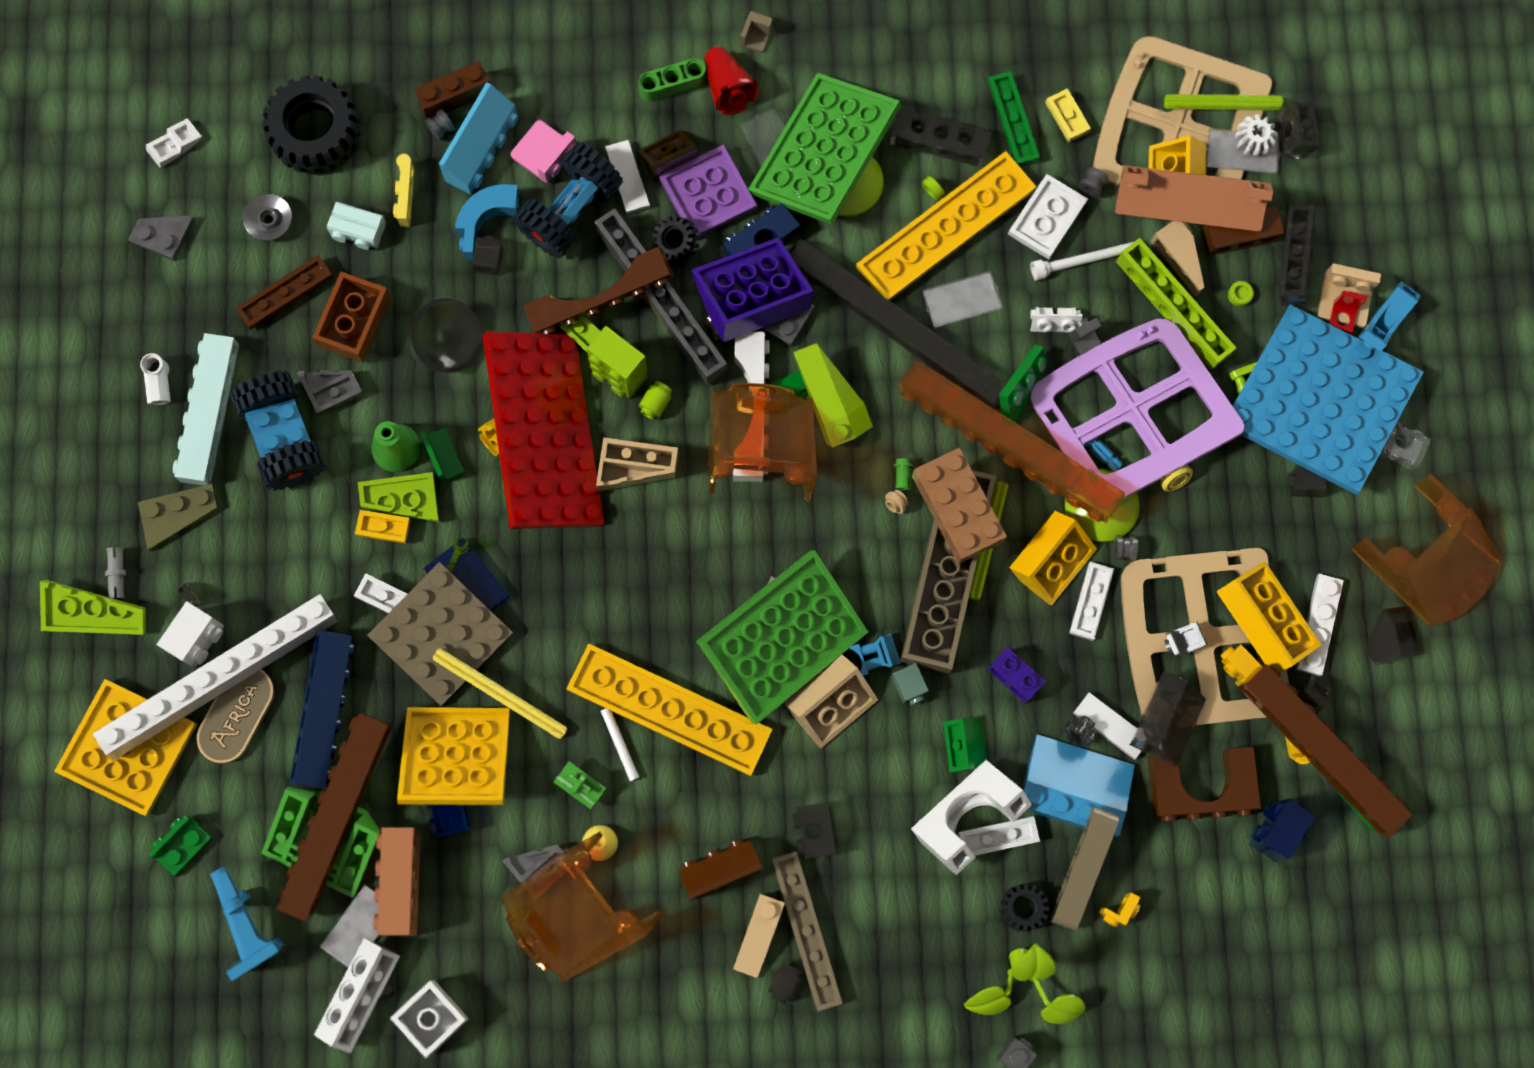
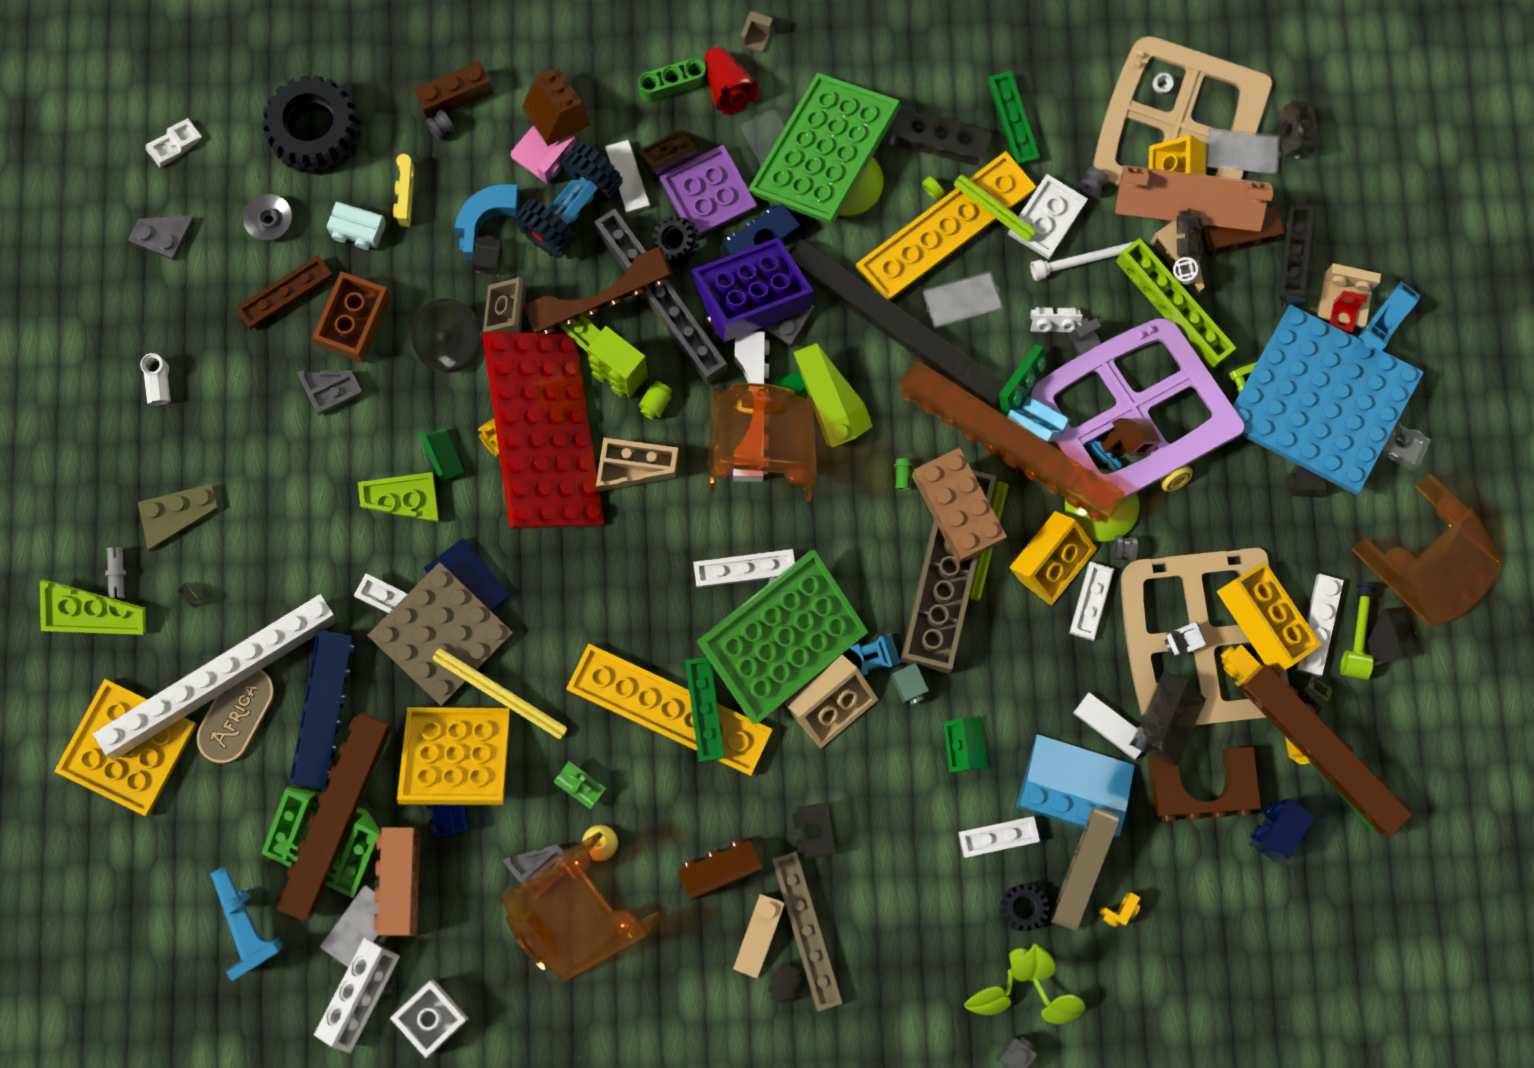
green bracket [148,816,213,877] -> none
white brick [157,601,224,668] -> none
light aqua brick [173,333,239,486] -> none
black plate [230,370,326,491] -> none
yellow plate [355,510,411,544] -> none
bright green cone [371,421,421,473] -> none
medium azure slope [439,82,518,194] -> none
clear neon green hand [446,536,469,572] -> none
white bar [601,708,639,782] -> none
tan plate [885,490,908,514] -> none
white arch [911,760,1032,875] -> none
dark purple brick [987,647,1046,704] -> none
light yellow plate [1045,88,1091,142] -> none
clear smoke gear [1064,715,1098,747] -> none
lime axle [1164,94,1283,110] -> none
lime tile [1228,281,1254,307] -> none
white gear [1235,114,1278,157] -> none
none -> dark tan slope [483,277,527,333]
none -> reddish brown slope [522,67,591,146]
none -> green plate [685,657,725,762]
none -> white plate [693,549,795,588]
none -> lime axle [954,175,1036,242]
none -> medium azure bracket [1007,397,1070,443]
none -> reddish brown brick [1101,418,1161,456]
none -> white hinge [1152,73,1173,93]
none -> white wheel [1173,257,1198,285]
none -> clear smoke hinge [1176,208,1203,261]
none -> lime piece [1340,583,1377,680]

